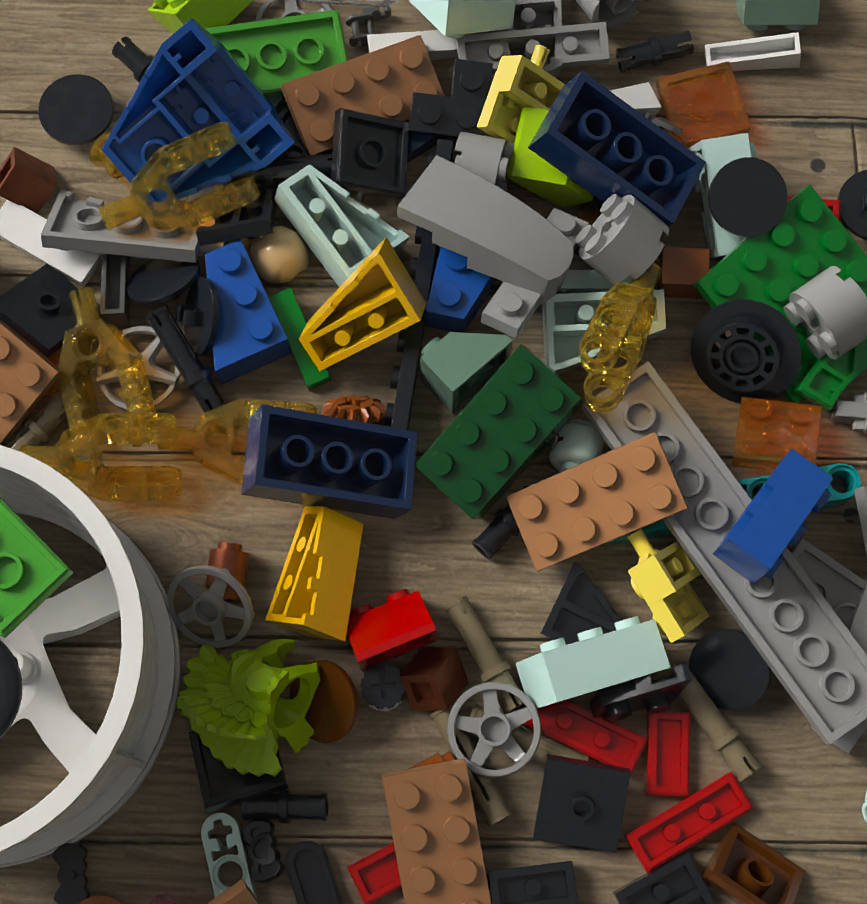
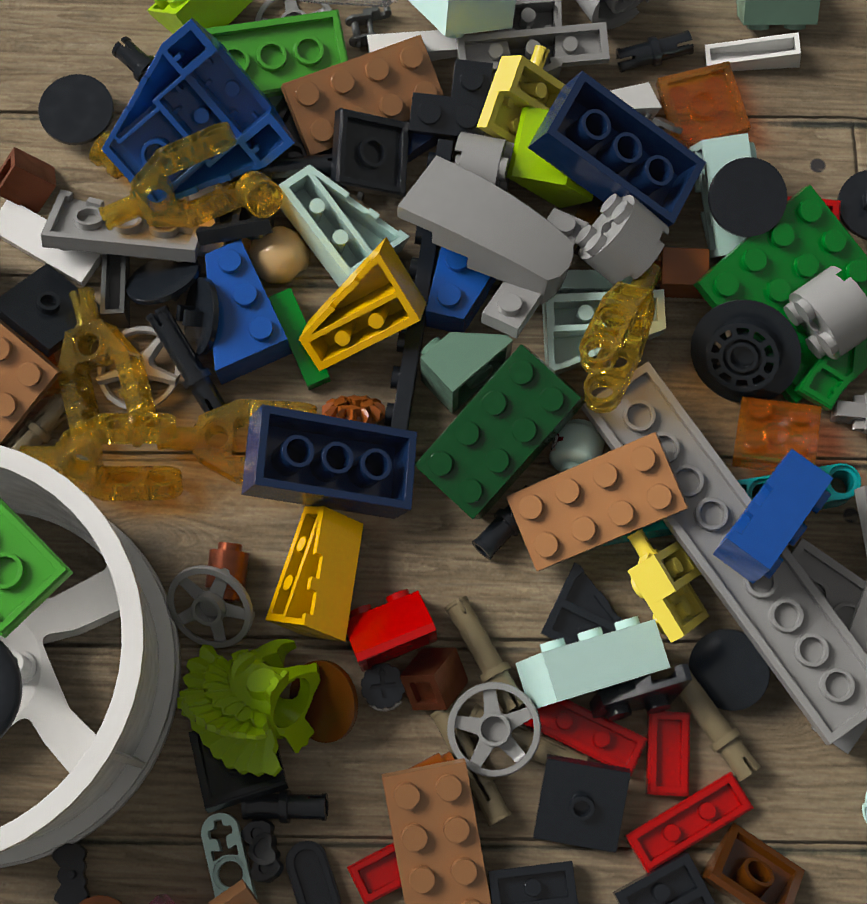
none -> clear yellow wheel [235,171,283,218]

